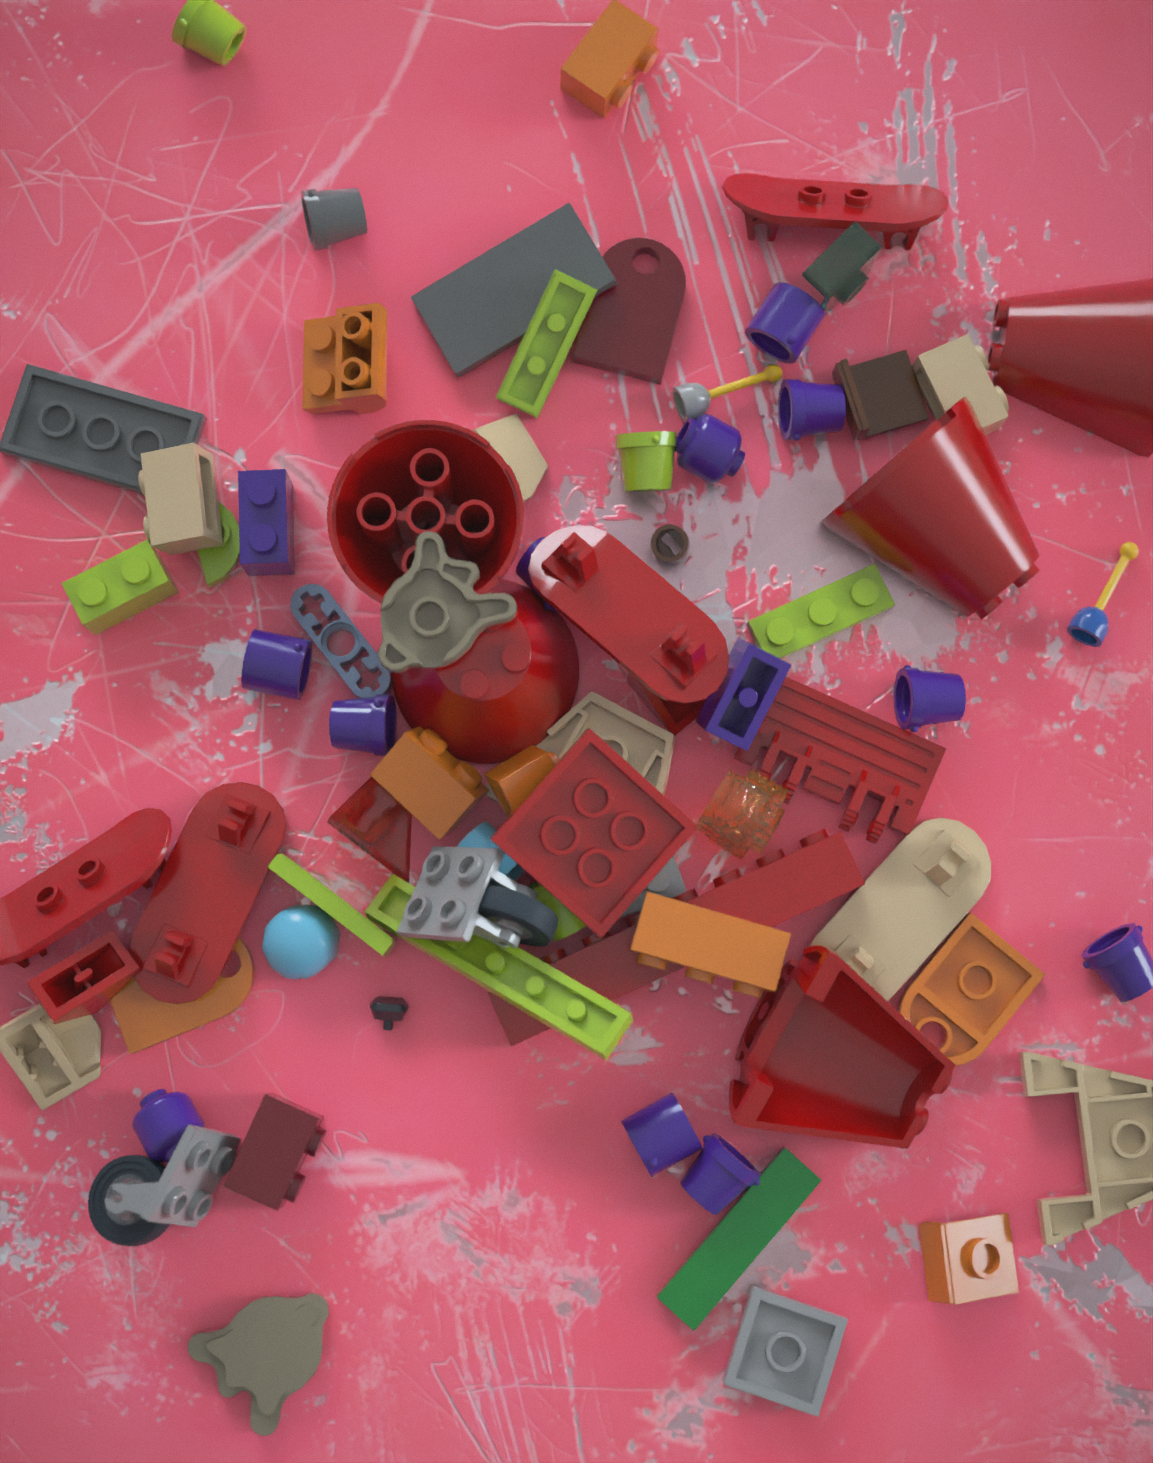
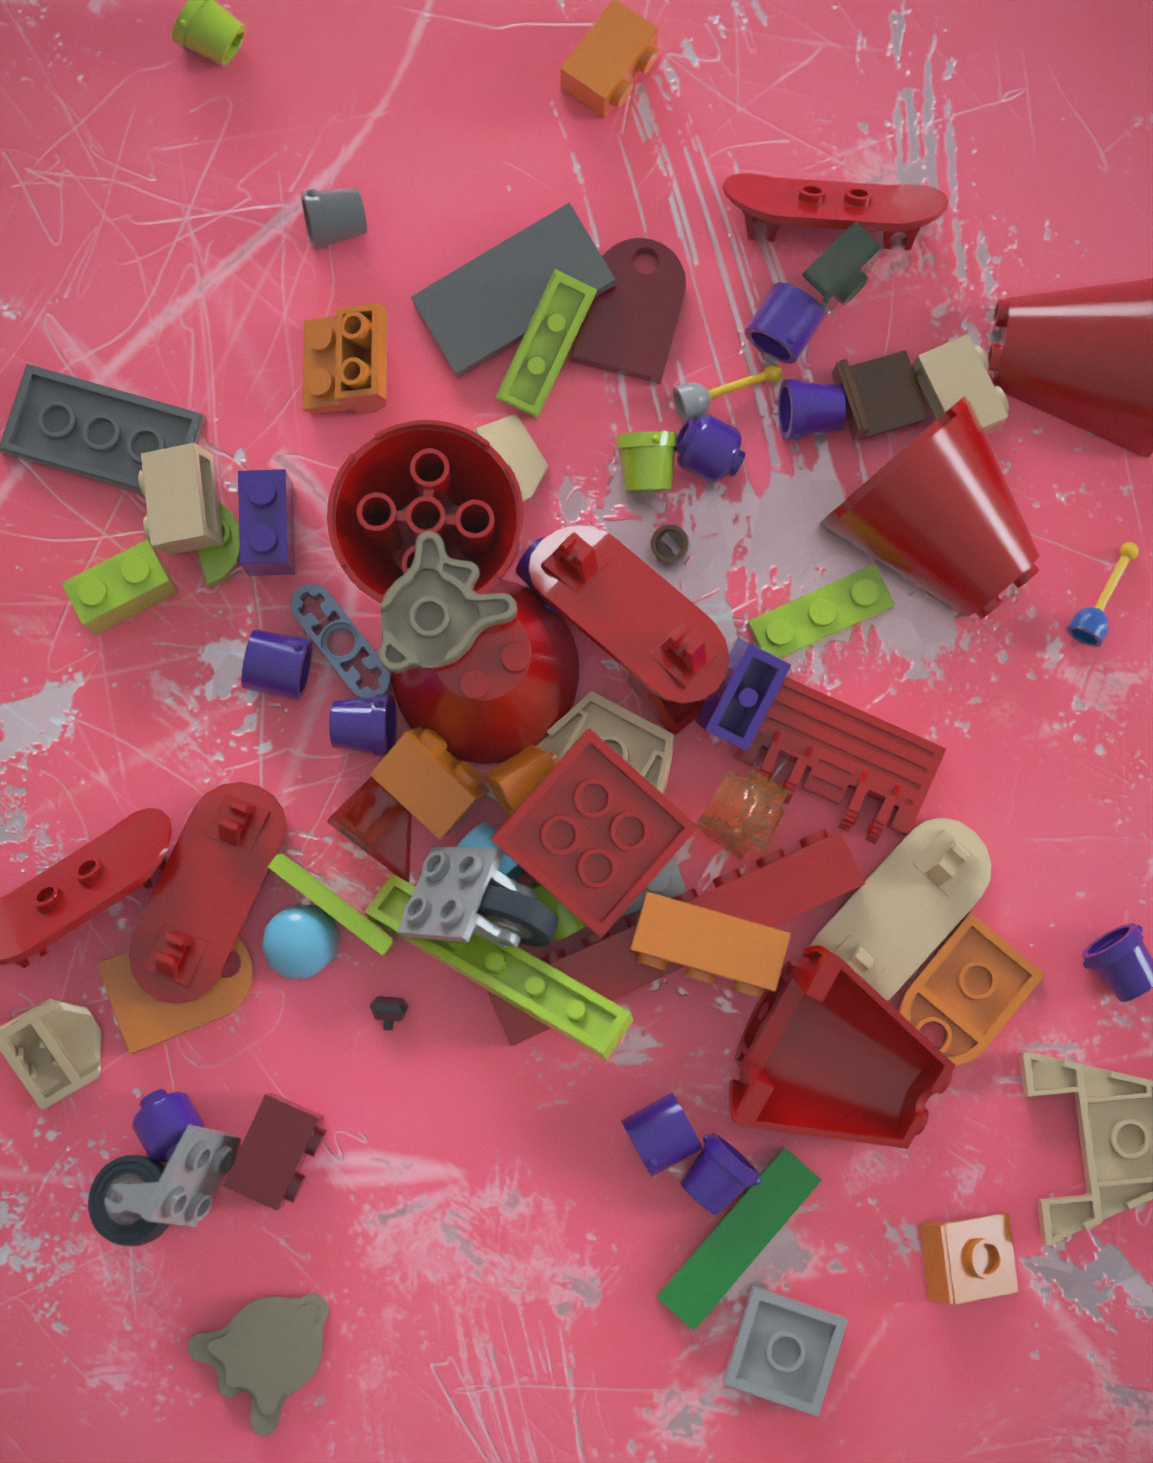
red slope [27,930,139,1024] -> none
dark purple piece [893,665,966,733] -> none

